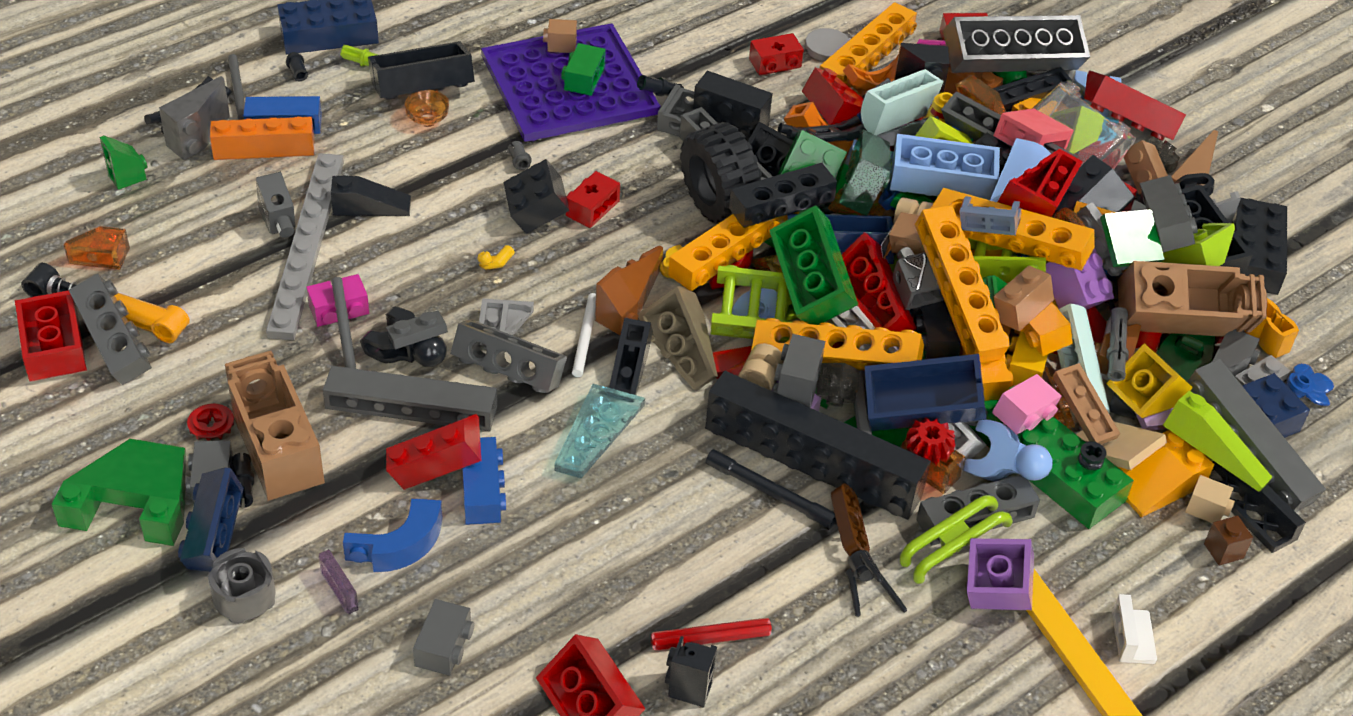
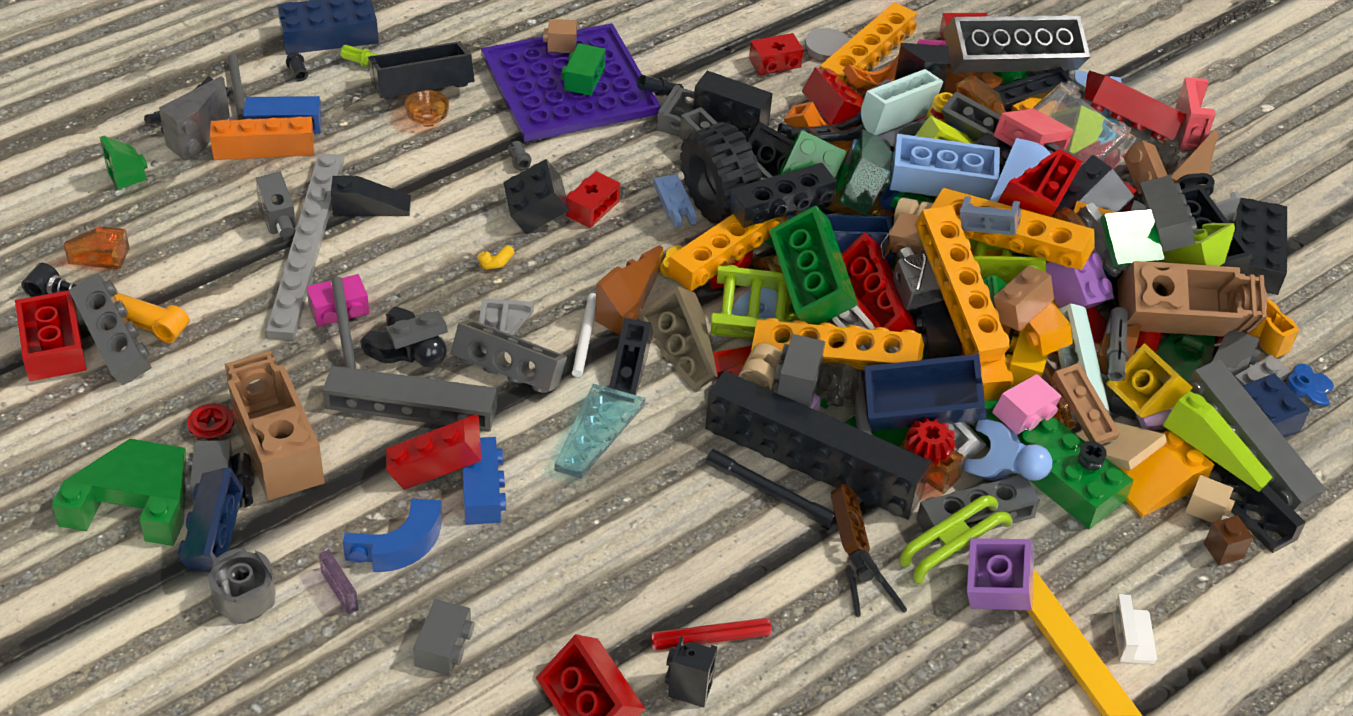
none -> light blue hinge [654,174,697,228]
none -> coral panel [1175,77,1215,151]

